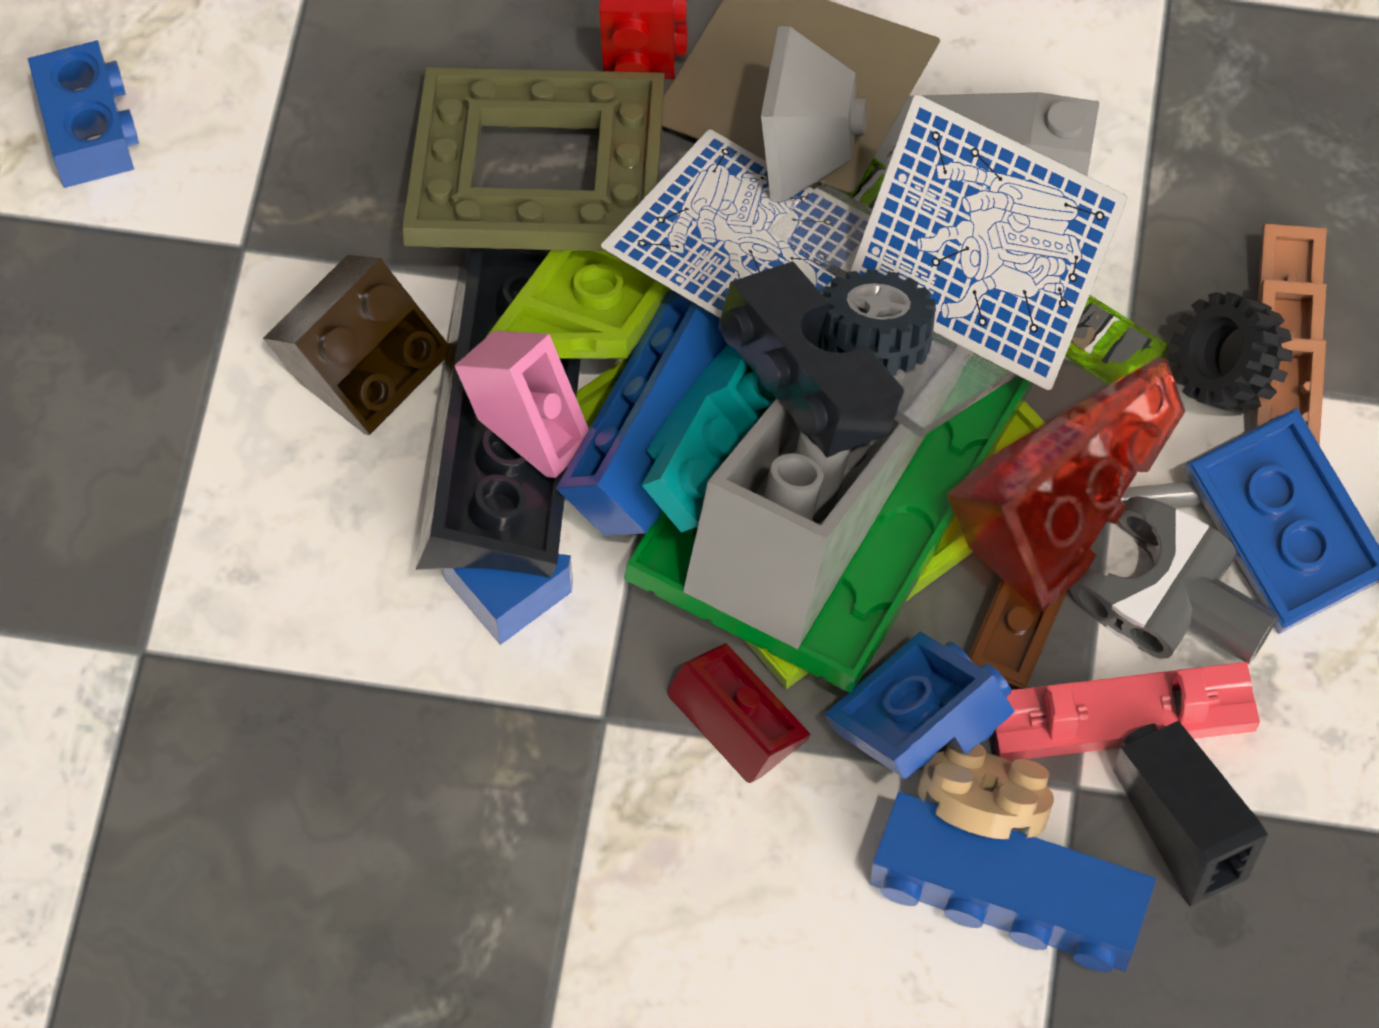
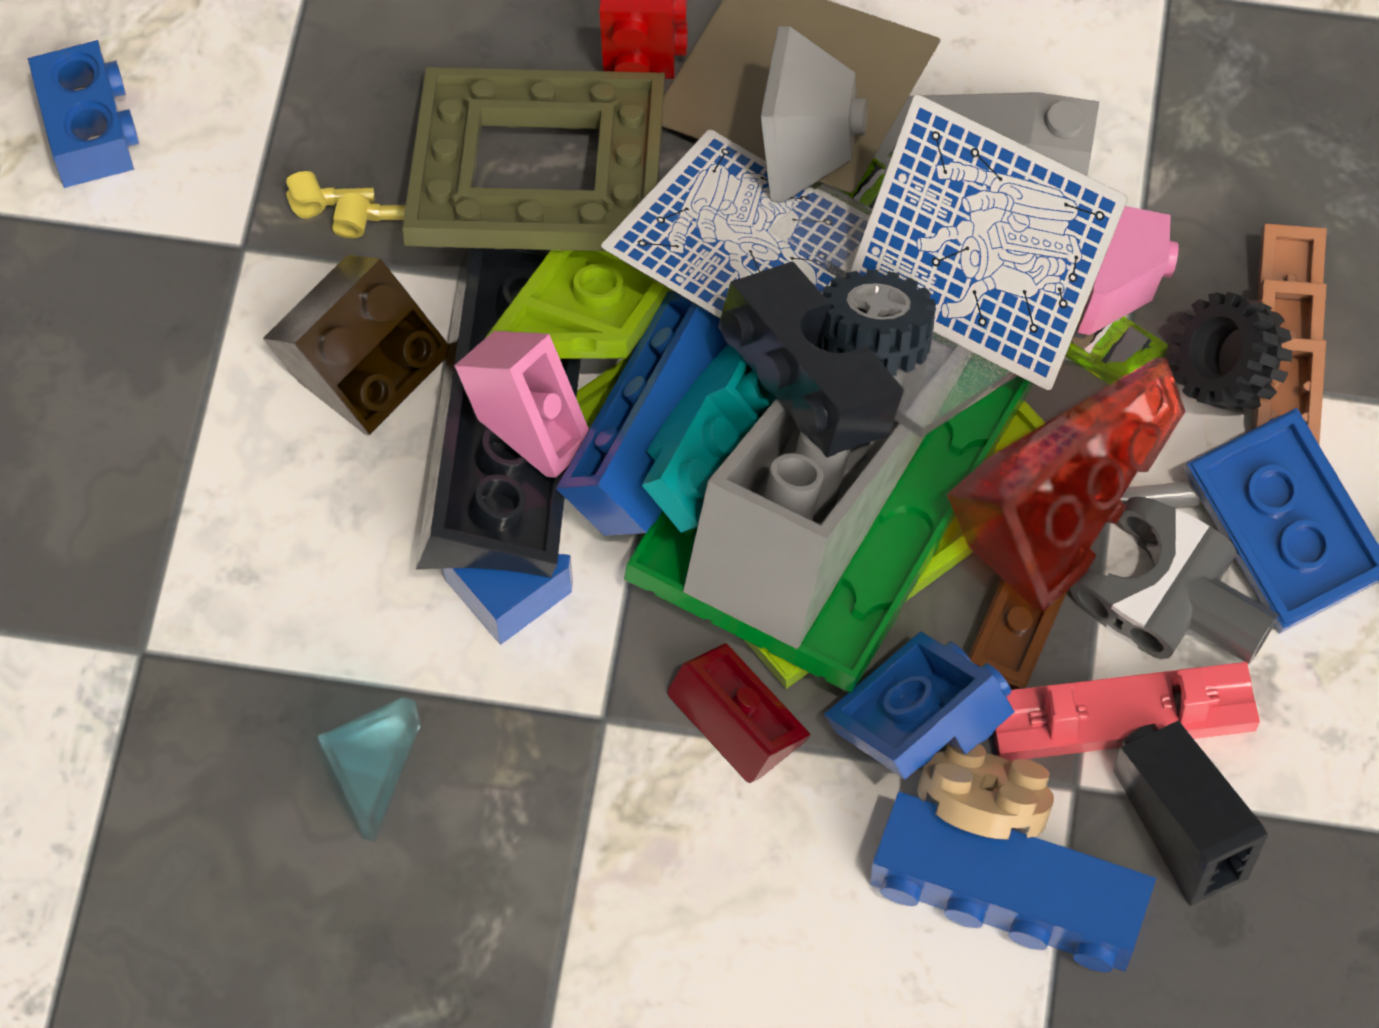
none -> light yellow hand [286,171,374,219]
none -> clear light blue slope [317,697,421,842]
none -> light yellow hand [332,192,406,239]
none -> bright pink slope [1078,206,1179,335]

